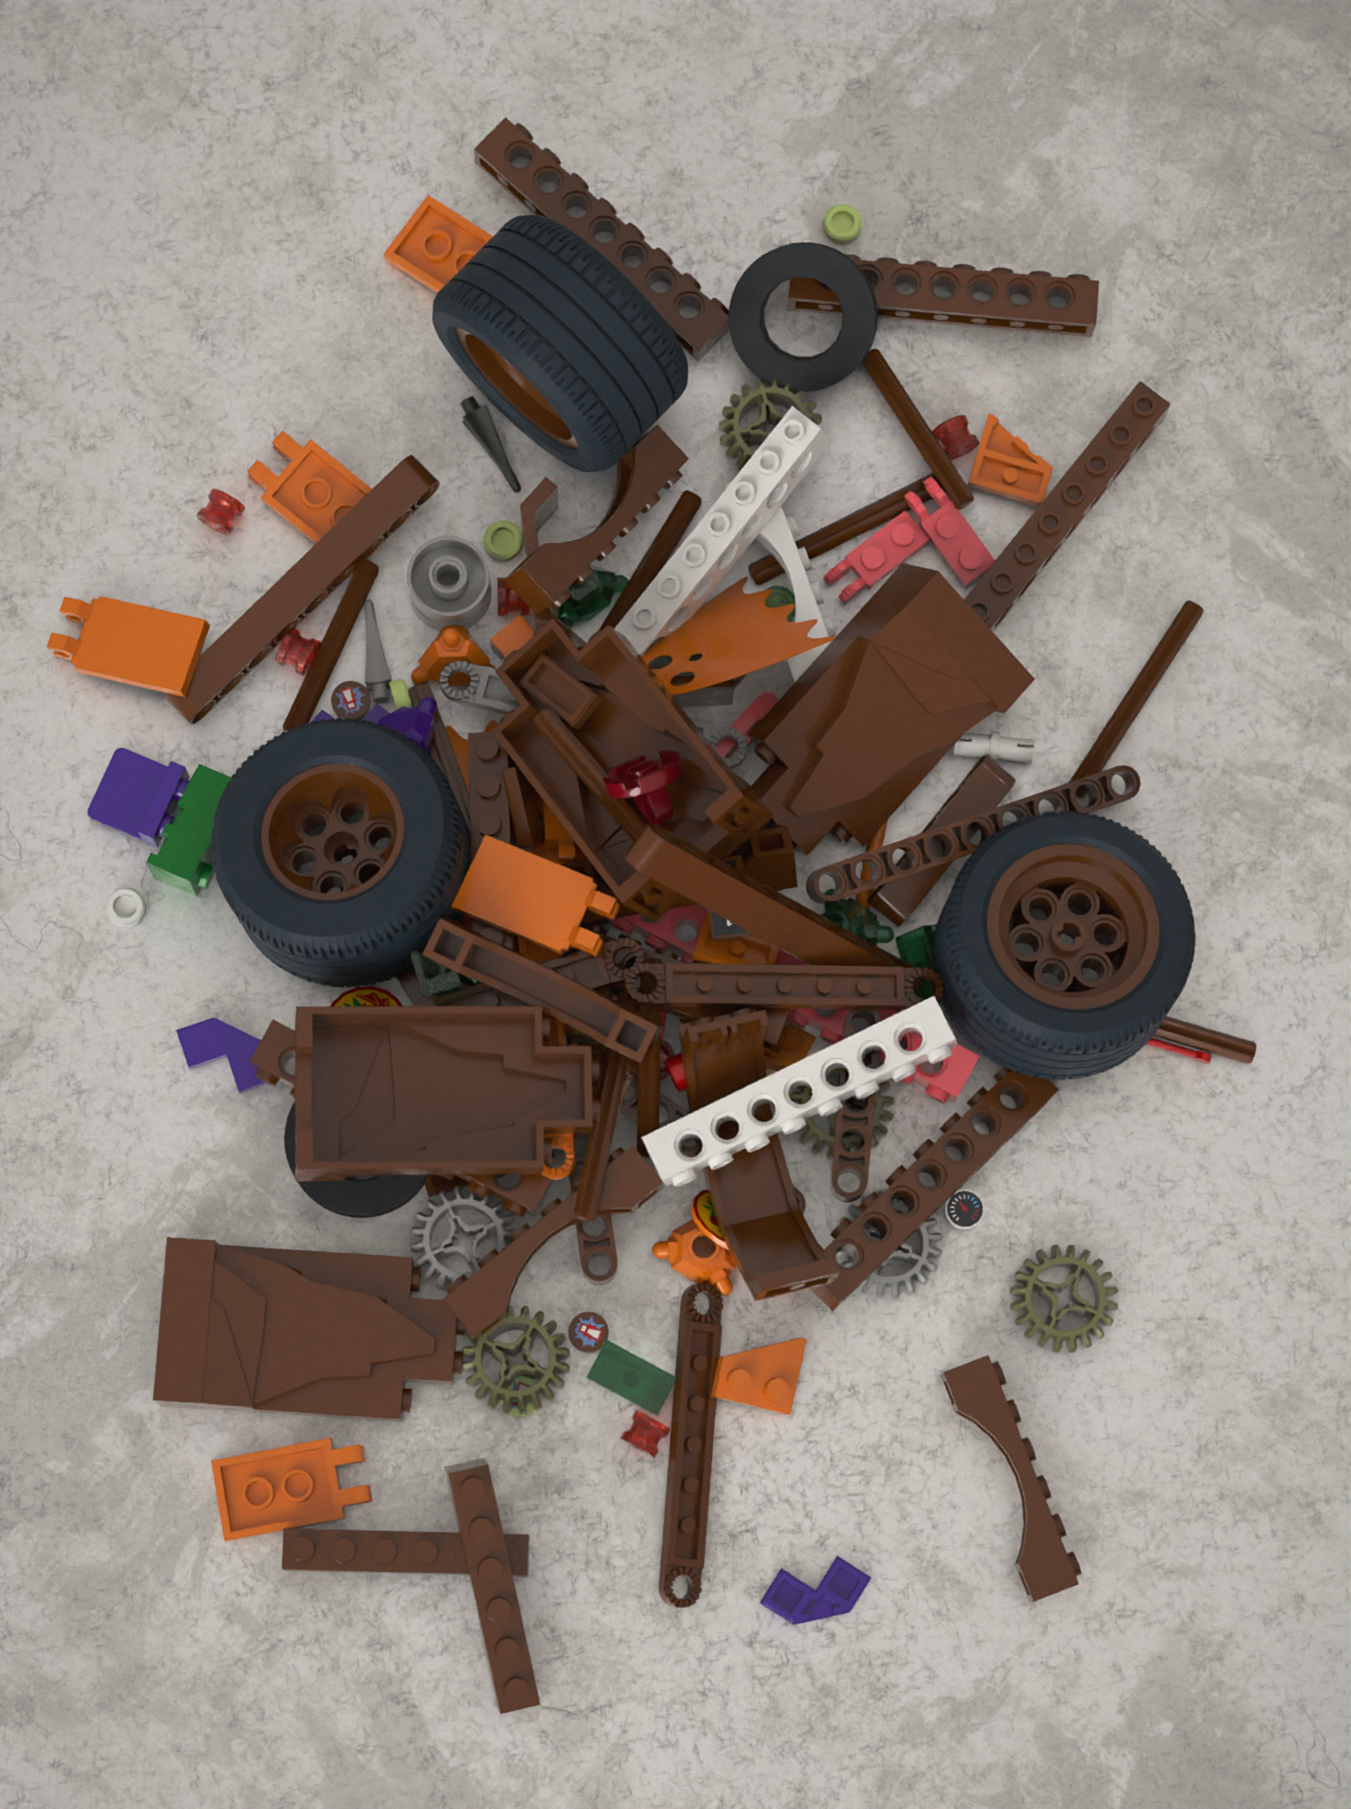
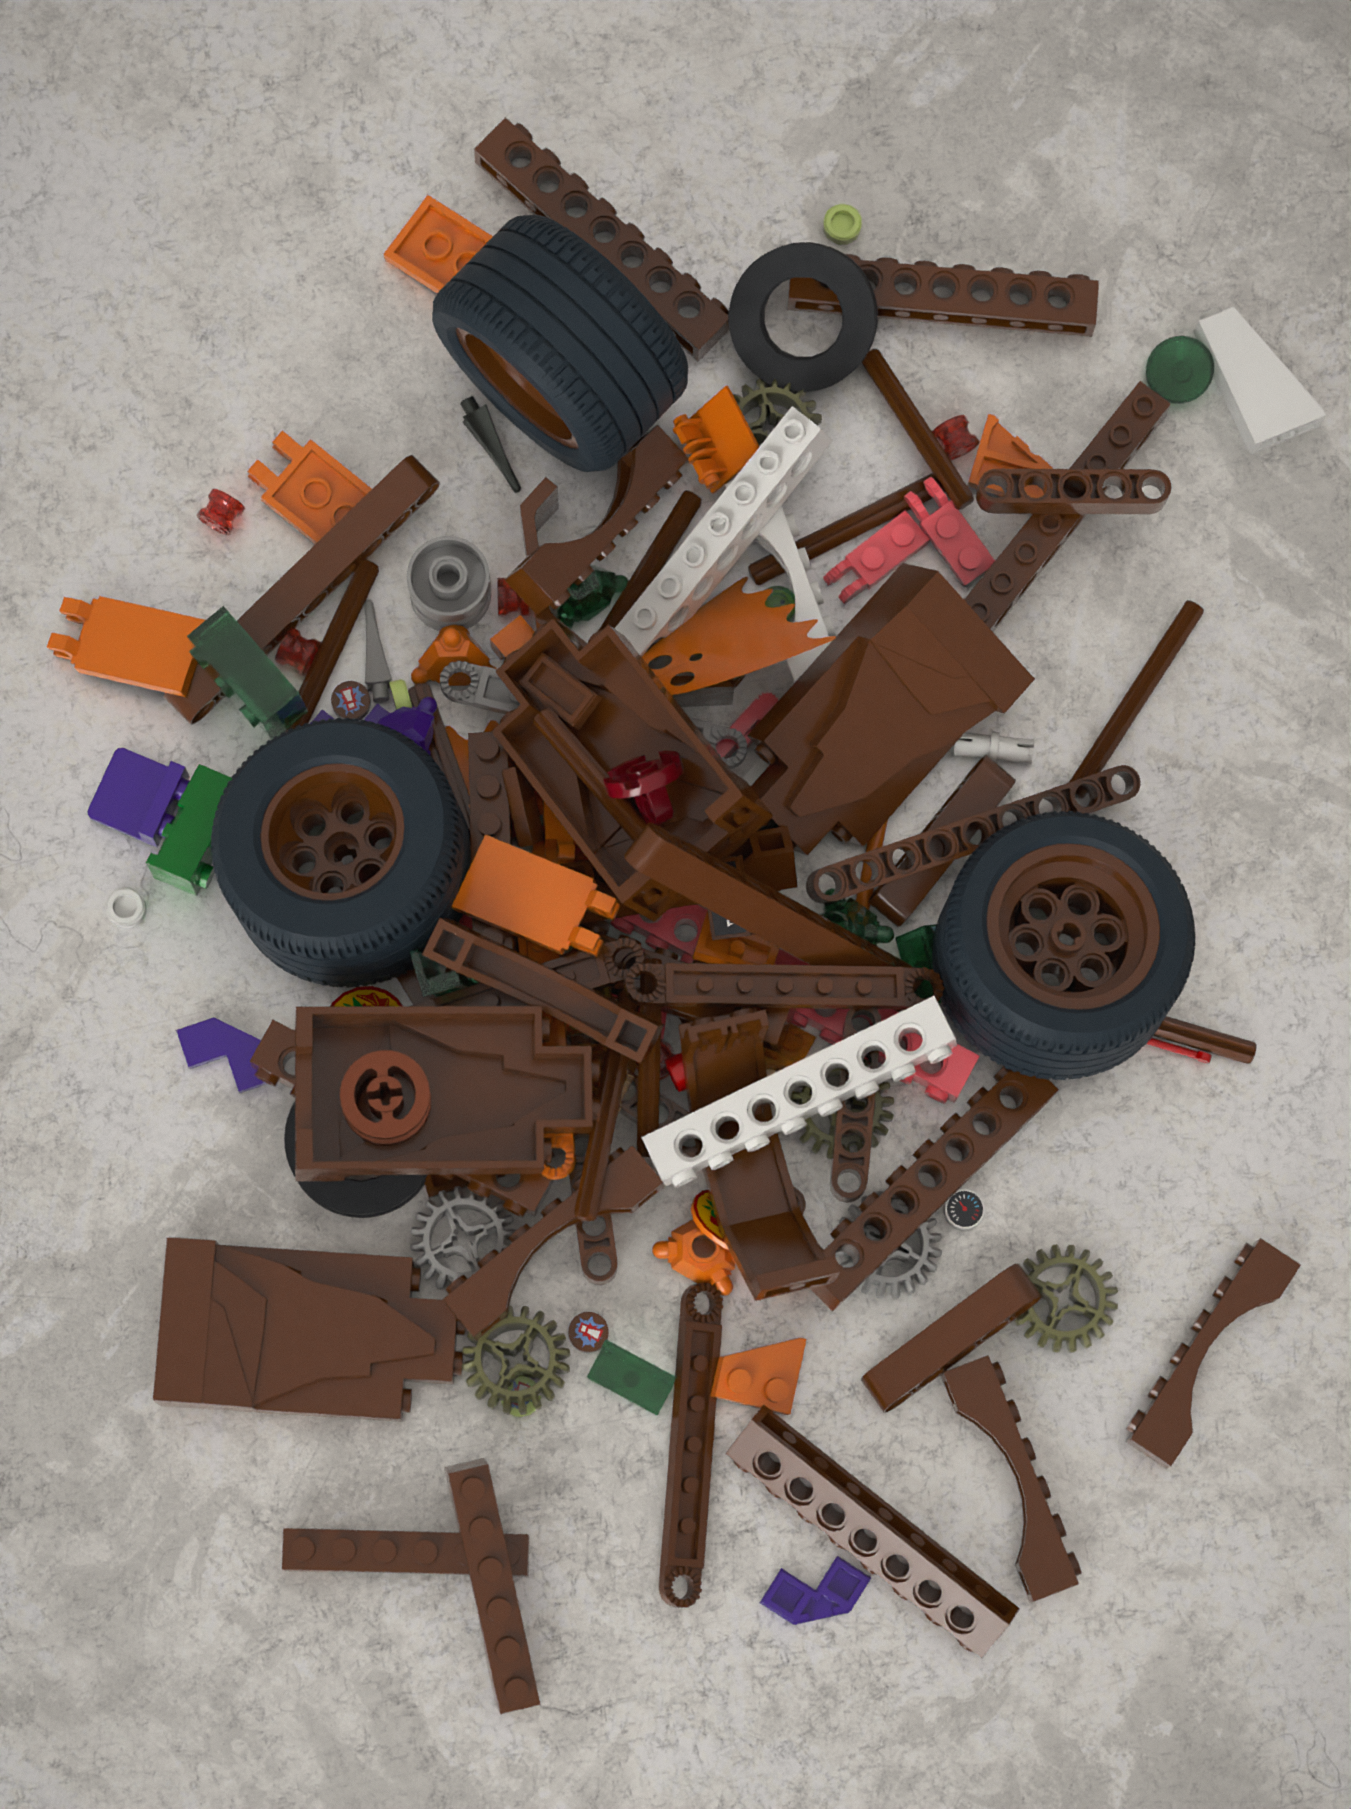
orange tile [211,1438,373,1541] -> none
yellowish green tile [483,520,523,561] -> none
clear red wheel [620,1410,670,1458] -> none
none -> clear green wedge [187,606,308,740]
none -> copper wheel [340,1050,431,1145]
none -> orange hinge [673,386,760,494]
none -> brick [725,1405,1020,1658]
none -> reddish brown beam [861,1263,1042,1413]
none -> reddish brown beam [976,468,1172,515]
none -> reddish brown arch [1126,1238,1301,1469]
none -> clear green piece [1146,336,1214,404]
none -> white slope [1194,307,1326,455]

